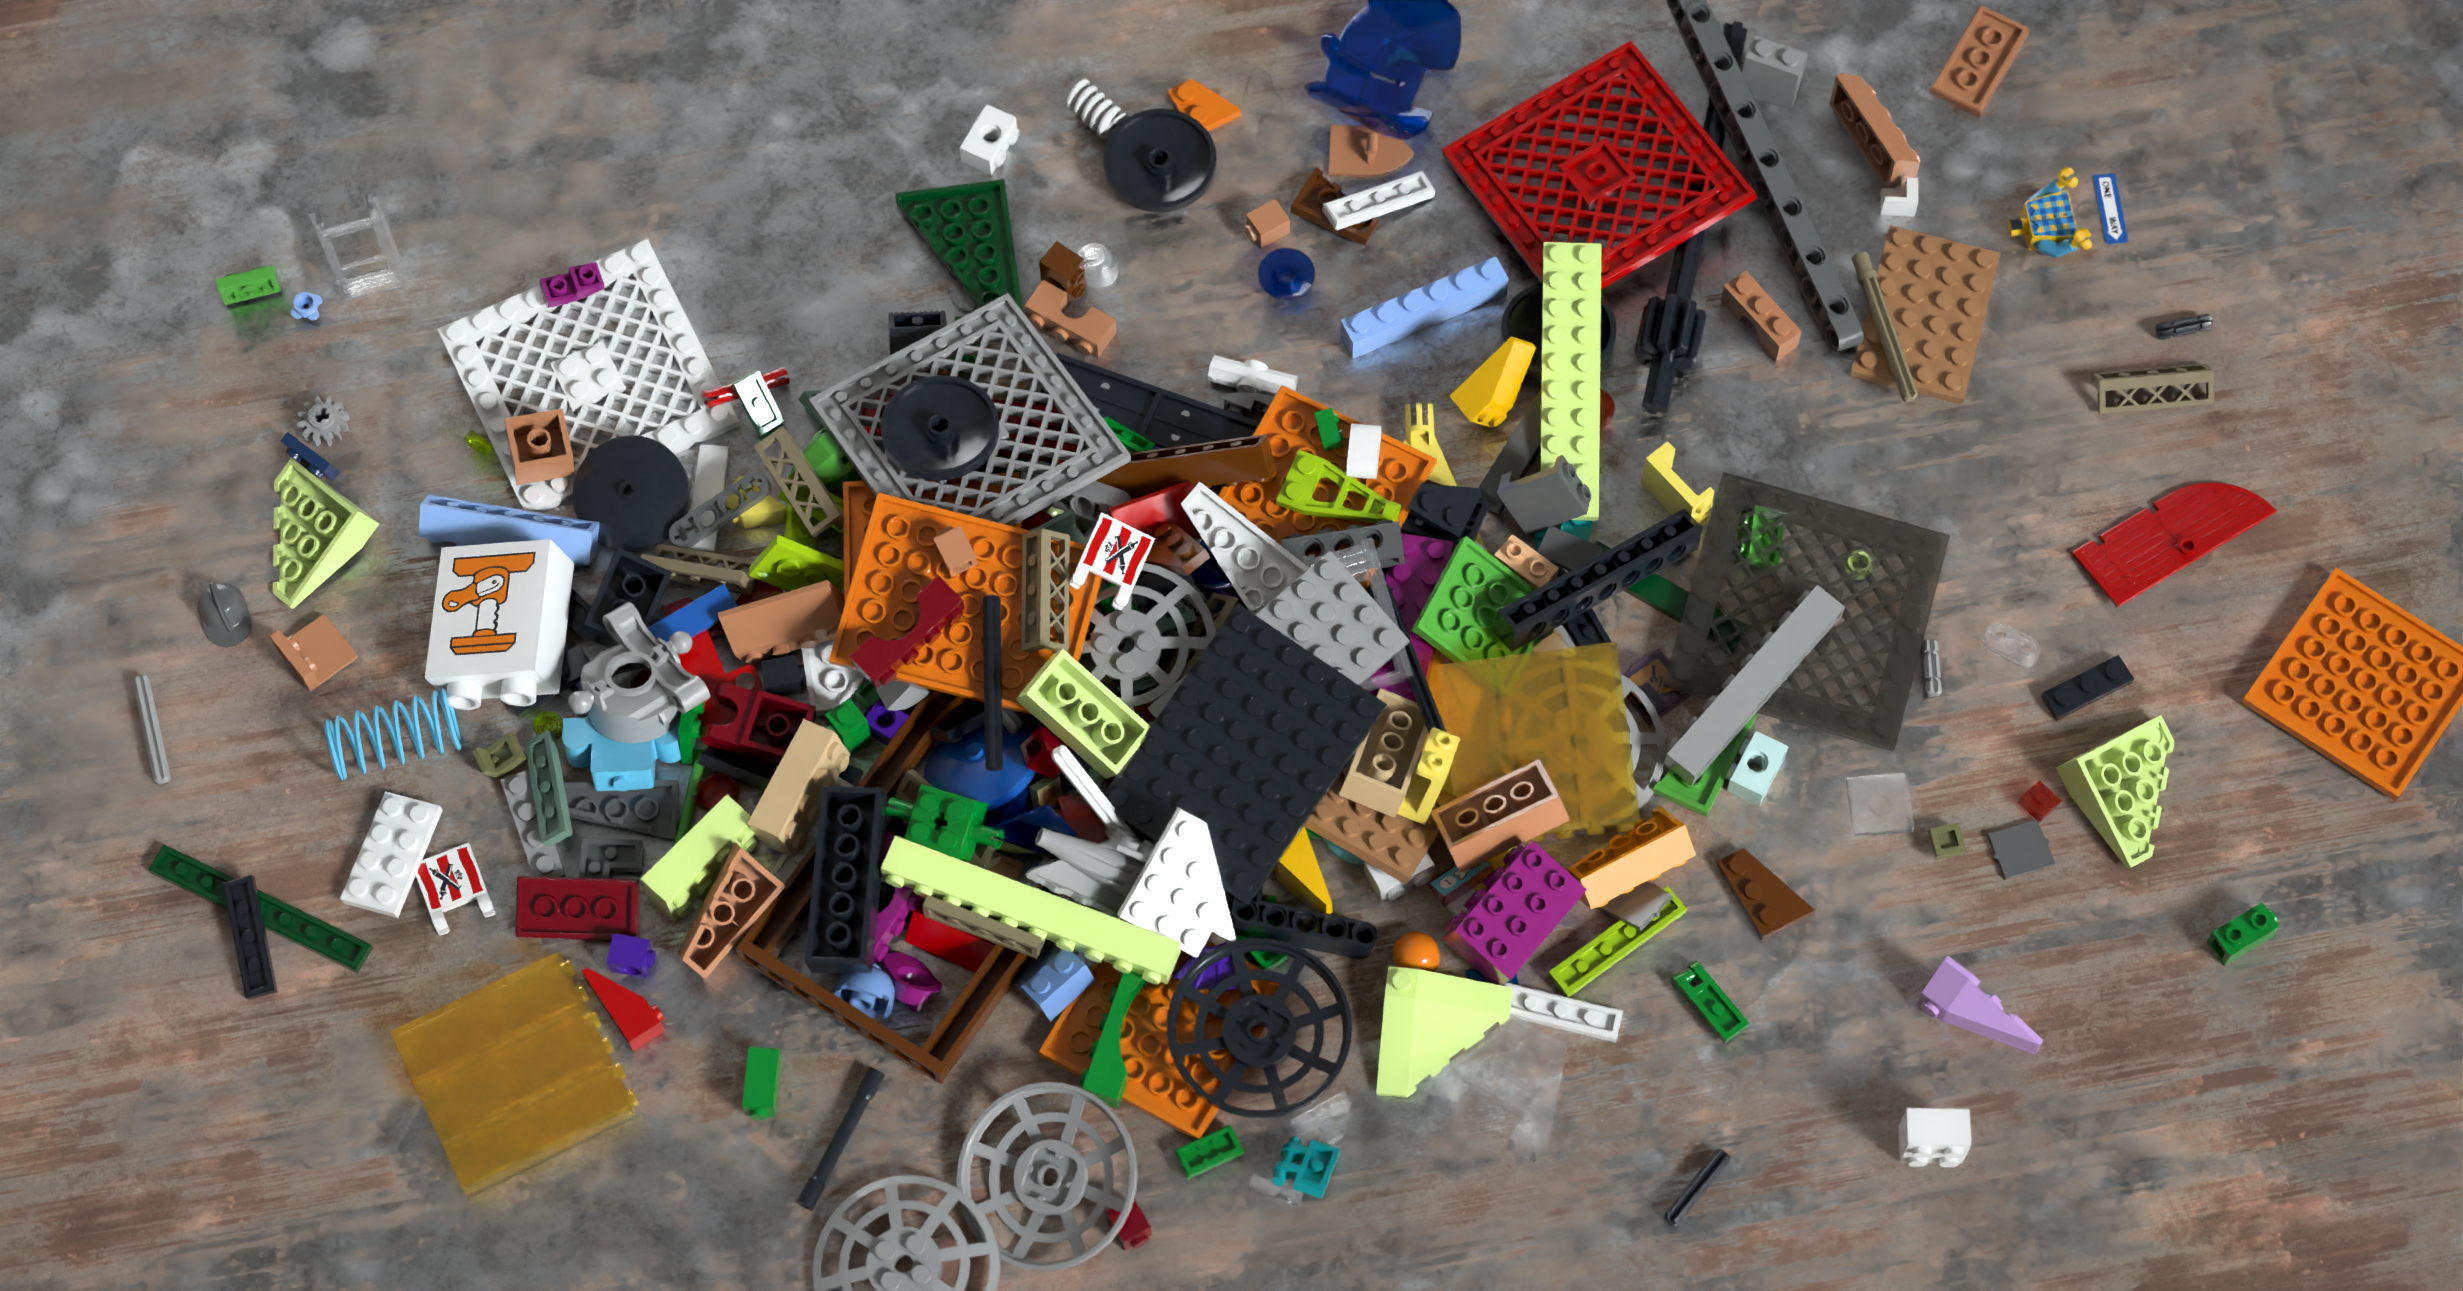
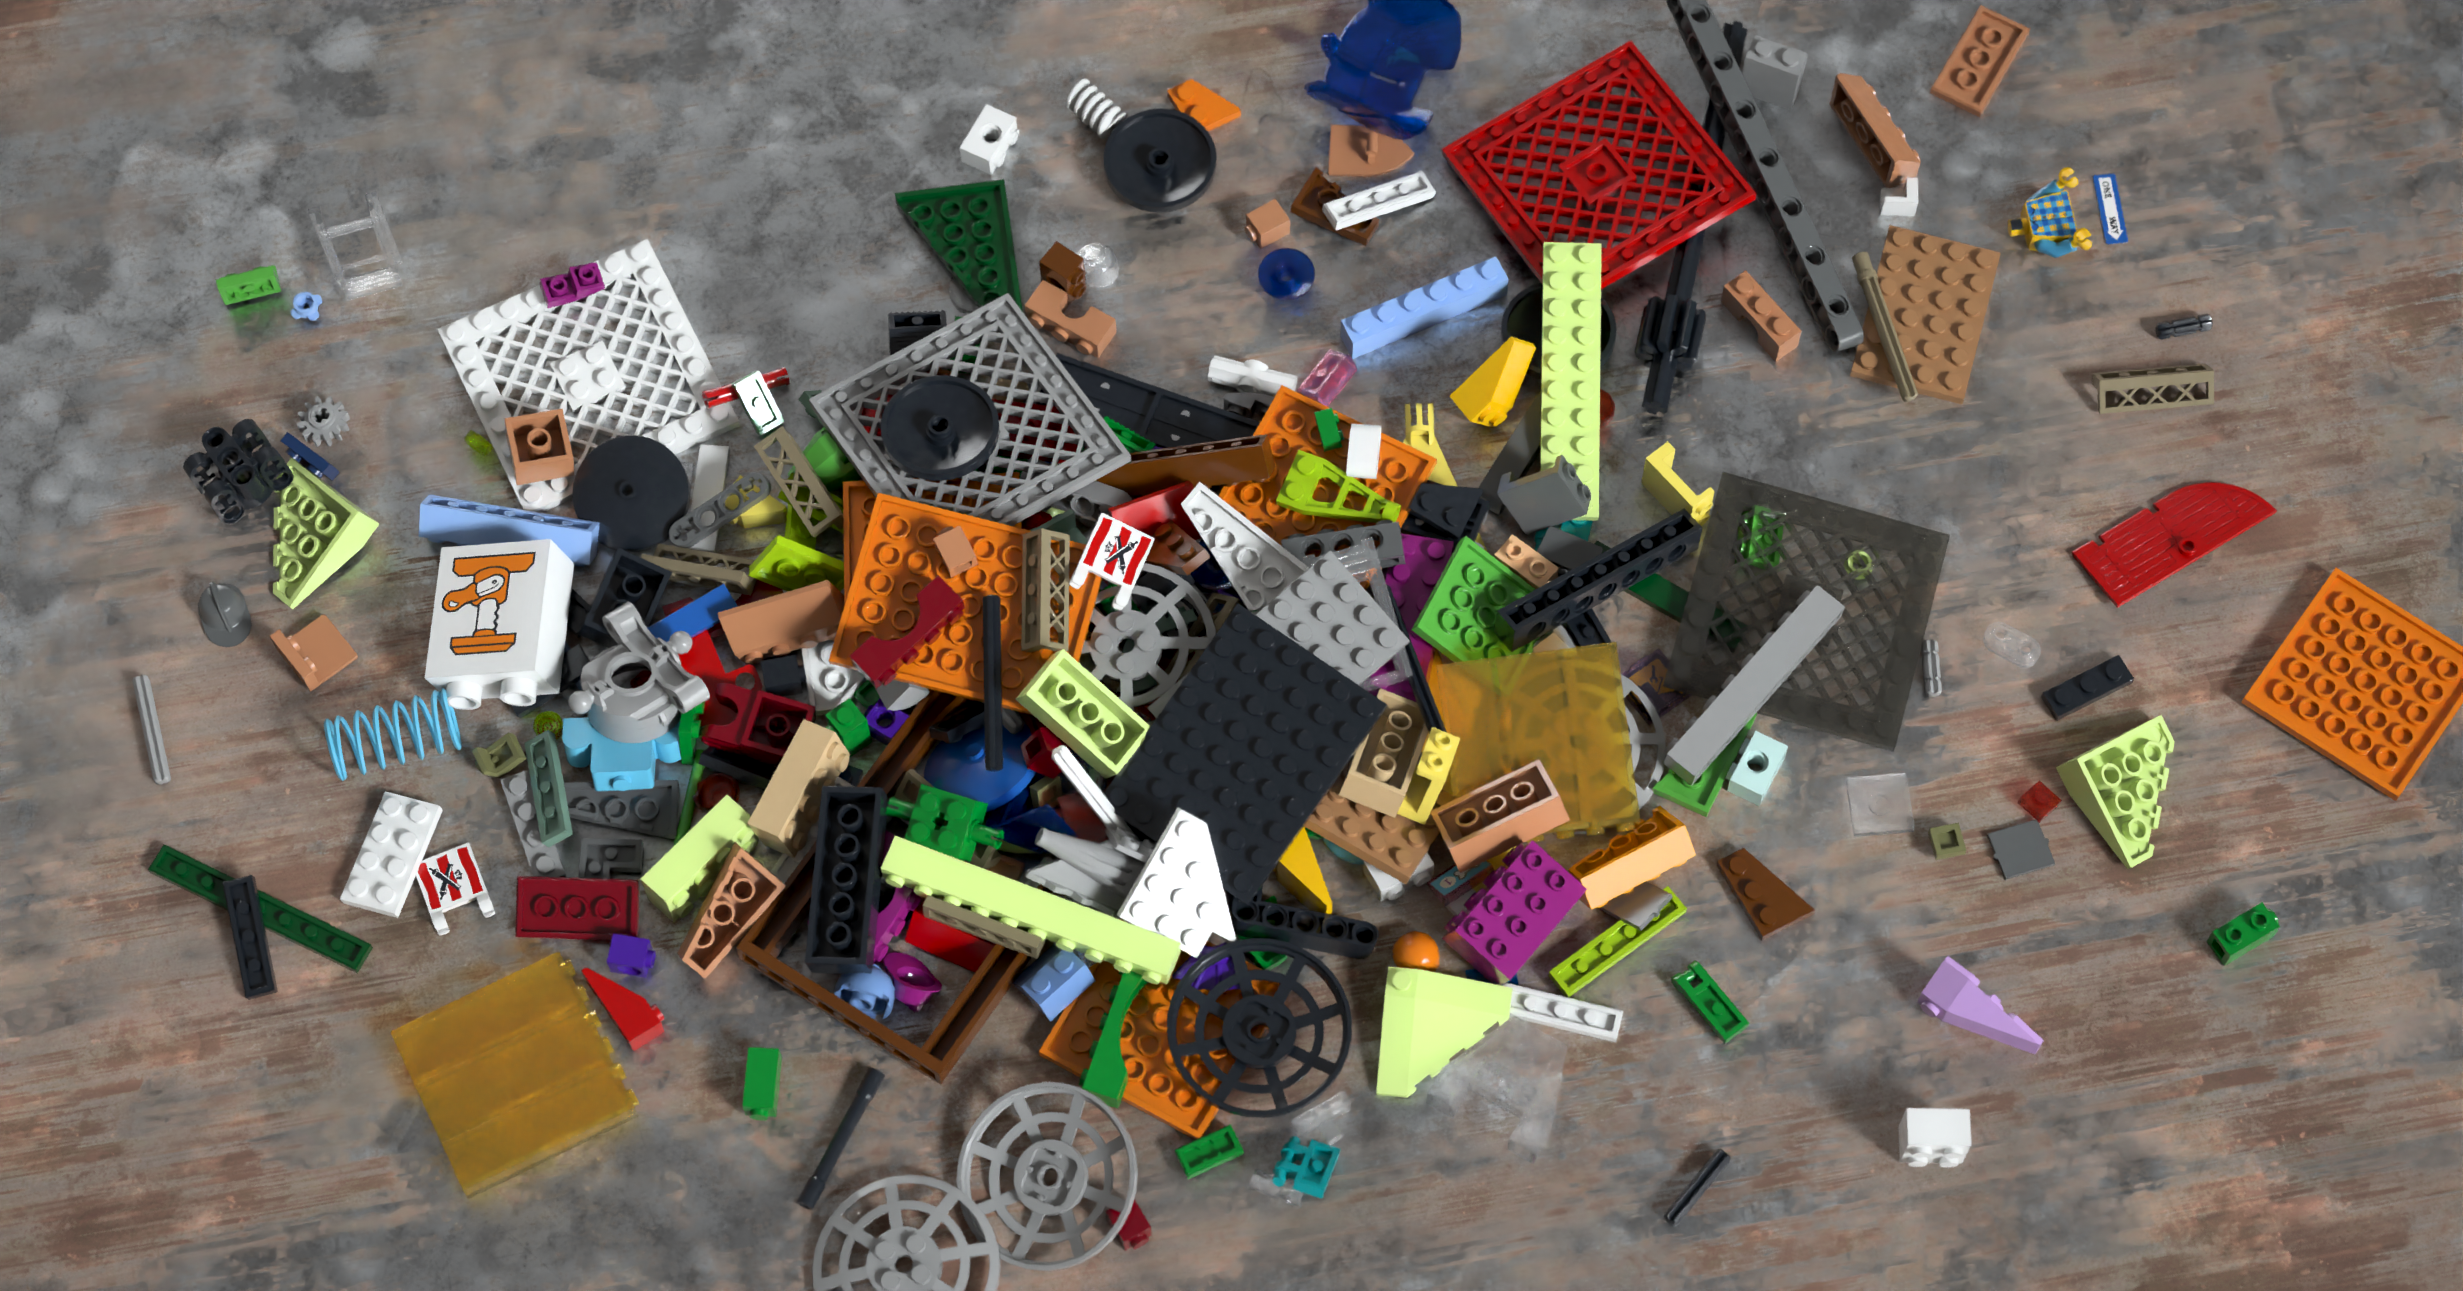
none -> black piece [183,419,294,525]
none -> clear pink slope [1296,349,1357,407]

